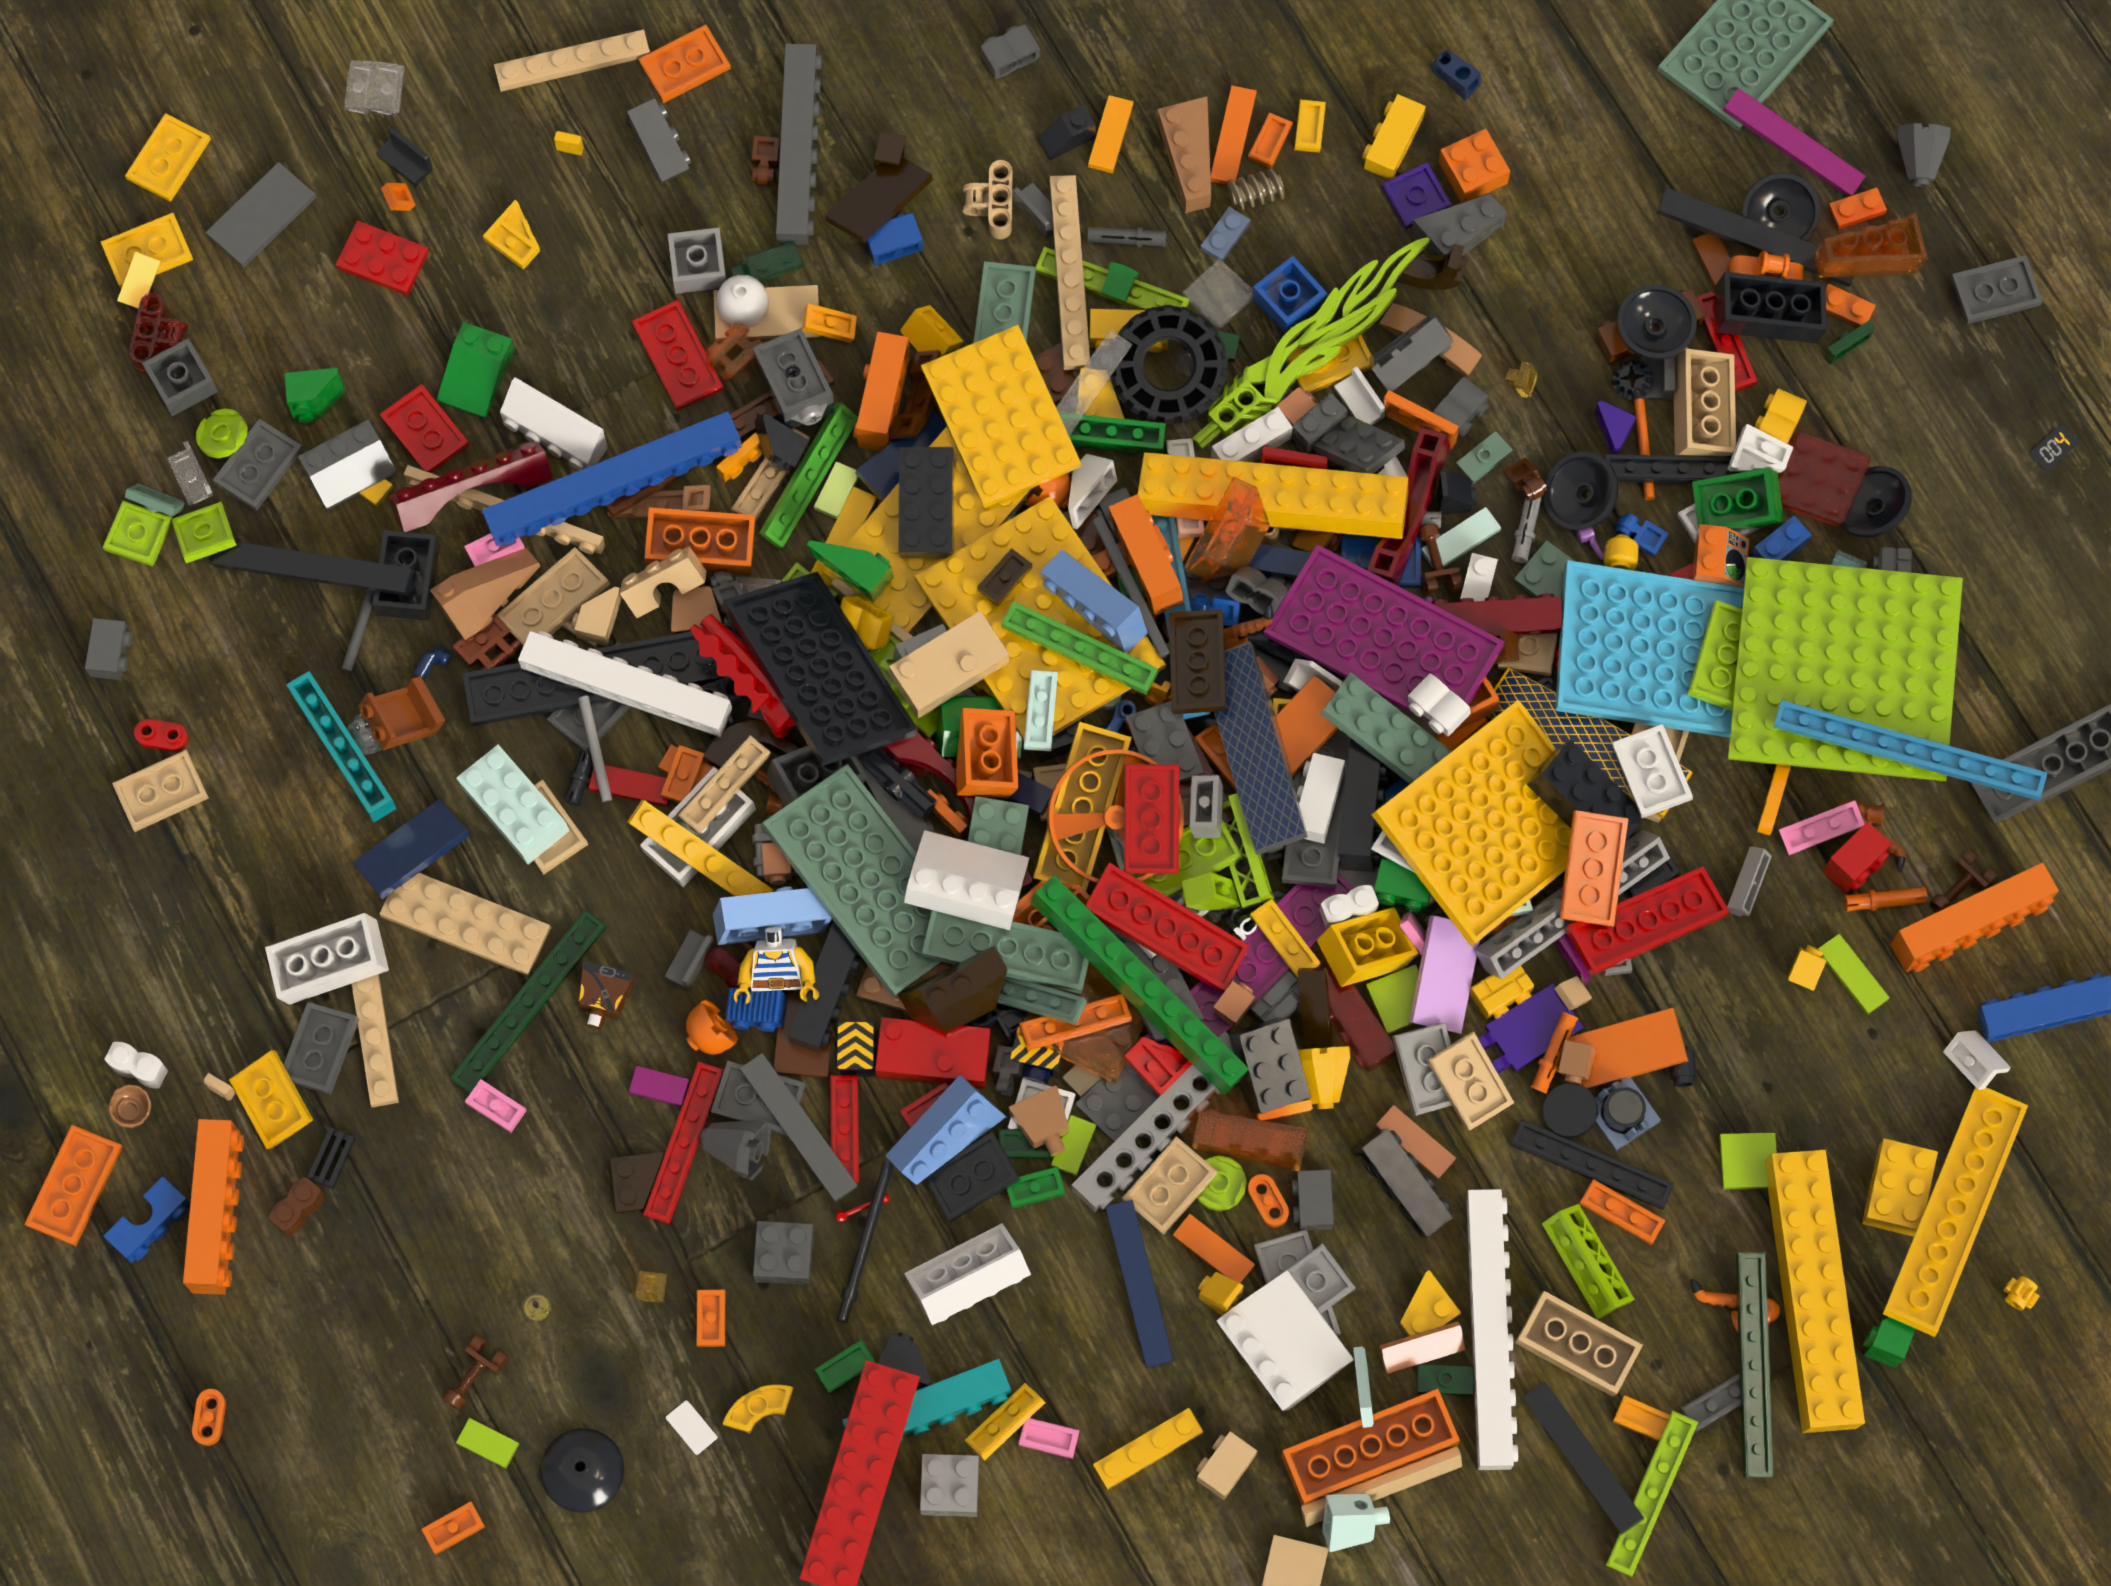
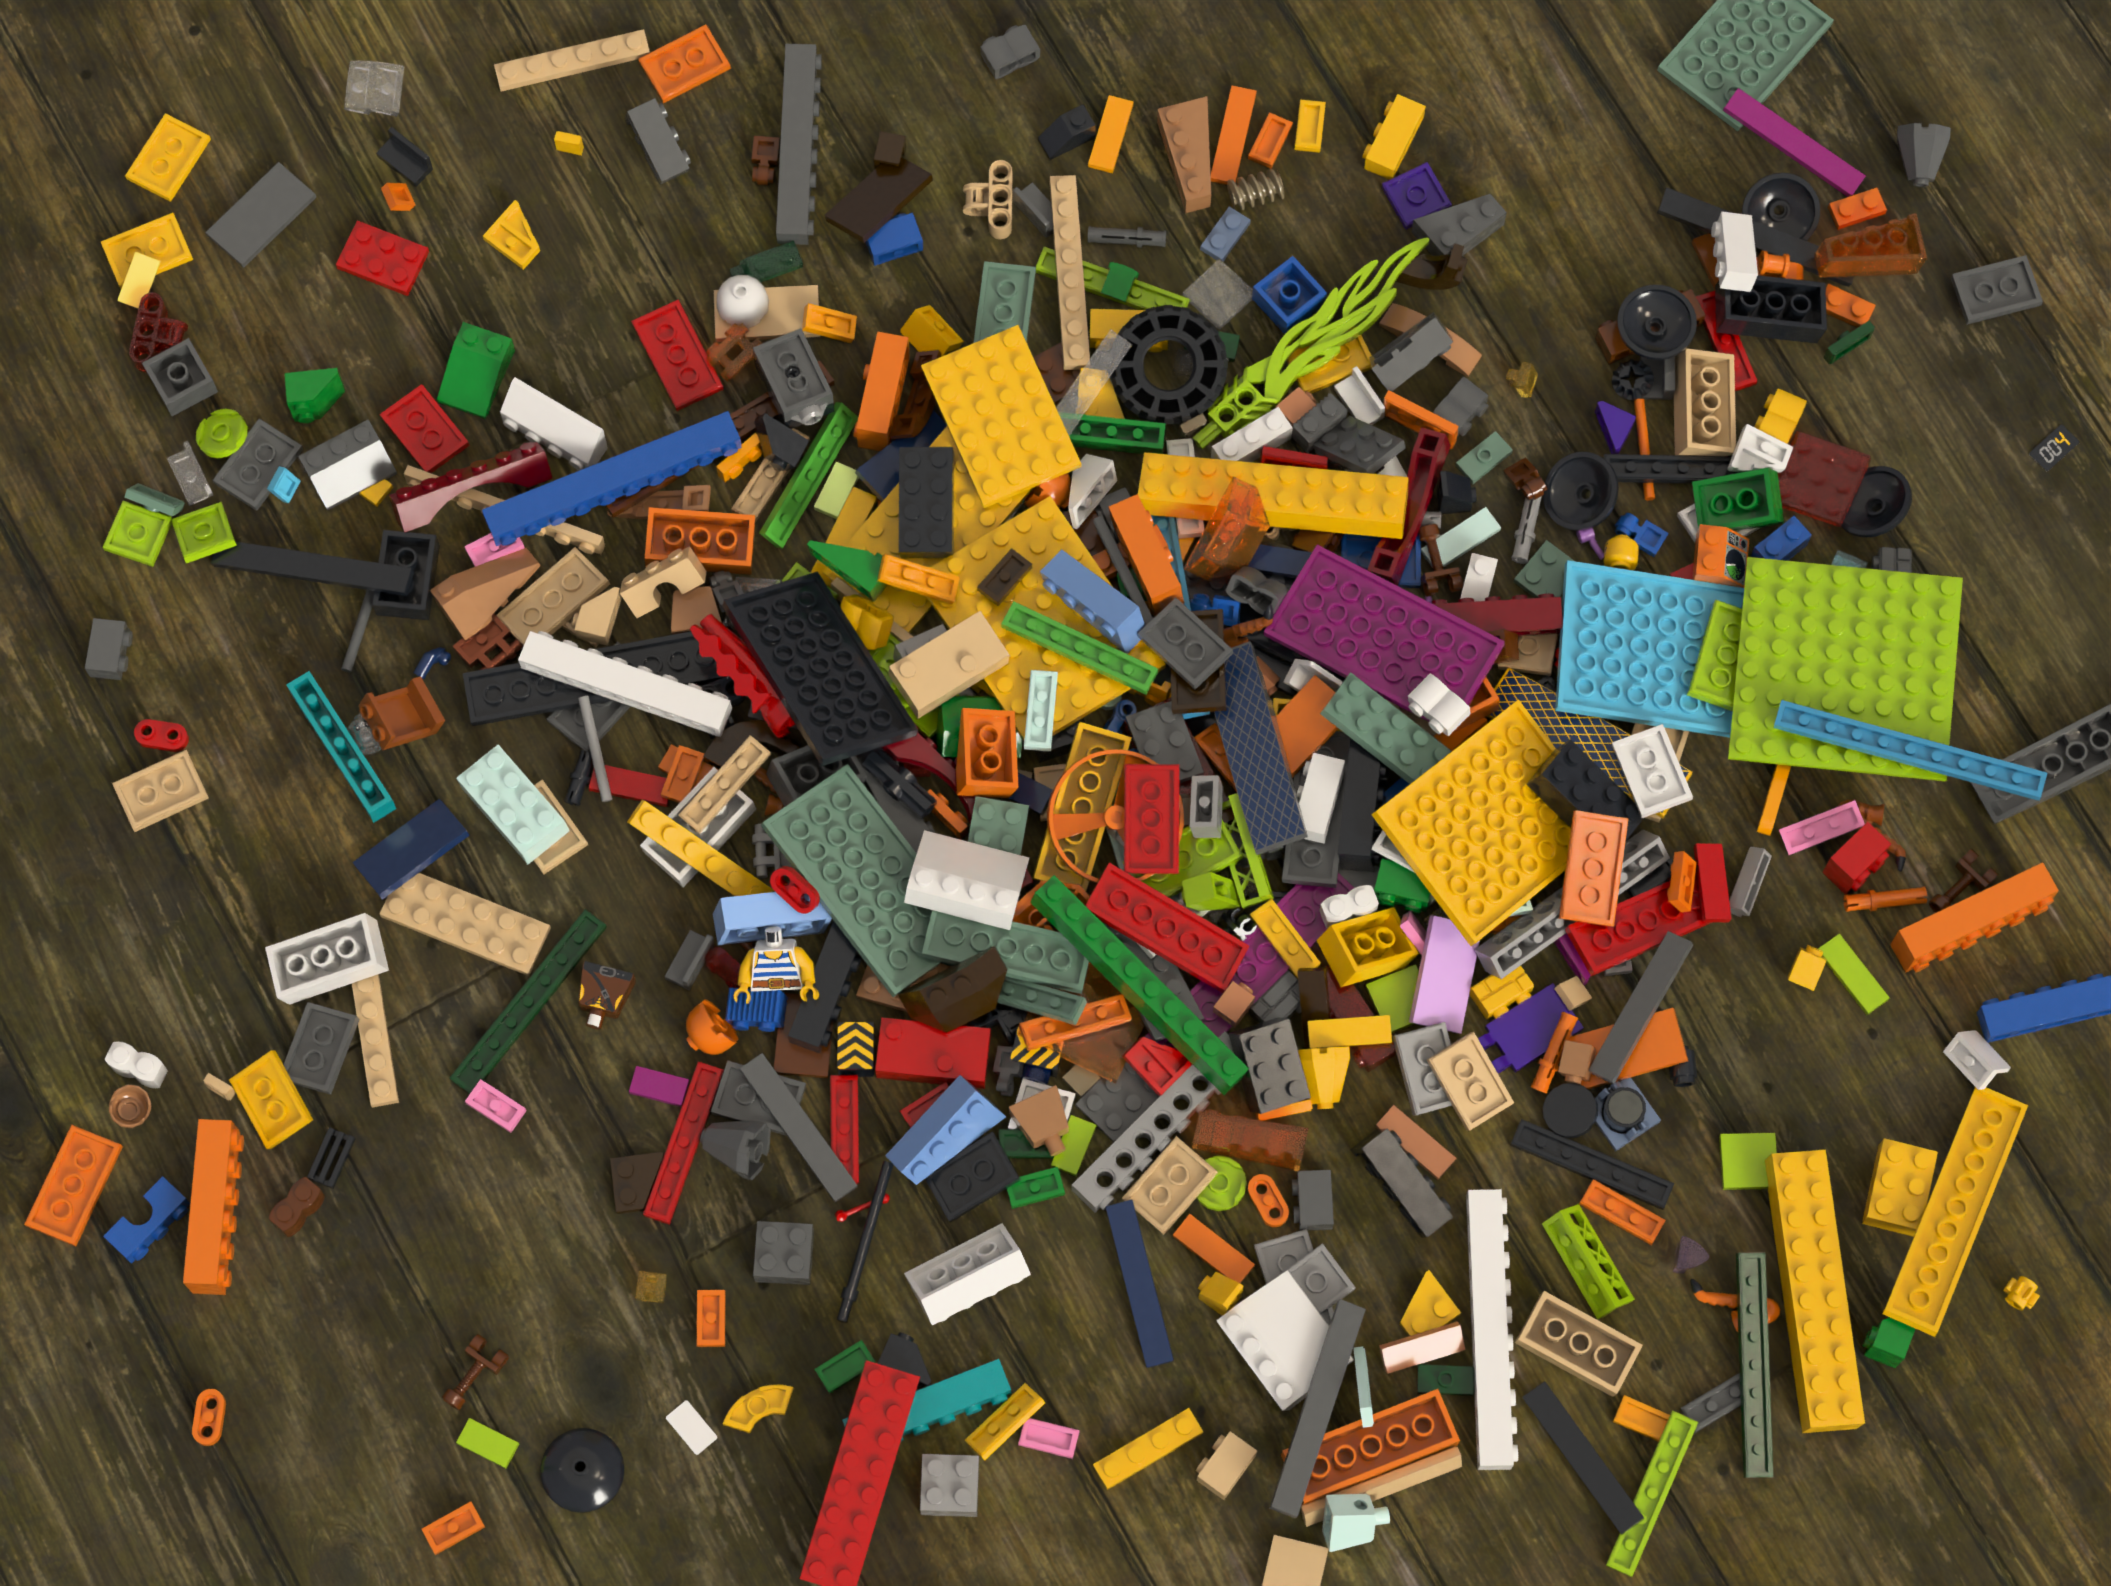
clear smoke tile [522,1292,551,1322] -> none
light grey brick [668,228,726,294] -> none
nougat brick [762,843,792,885] -> none
dark blue leg [1430,50,1481,100] -> none
orange brick [1438,129,1510,203] -> none
none -> medium azure tile [267,466,301,503]
none -> red plate [770,866,820,914]
none -> light orange tile [877,554,960,604]
none -> dark grey plate [1138,598,1233,689]
none -> dark tan tile [1177,413,1207,438]
none -> dark grey tile [1269,1299,1366,1518]
none -> yellow tile [1307,1015,1392,1049]
none -> dark grey tile [1589,931,1693,1084]
none -> orange plate [1667,851,1697,912]
none -> tile [1673,1236,1709,1274]
none -> red tile [1693,843,1732,922]
none -> white brick [1711,212,1758,292]

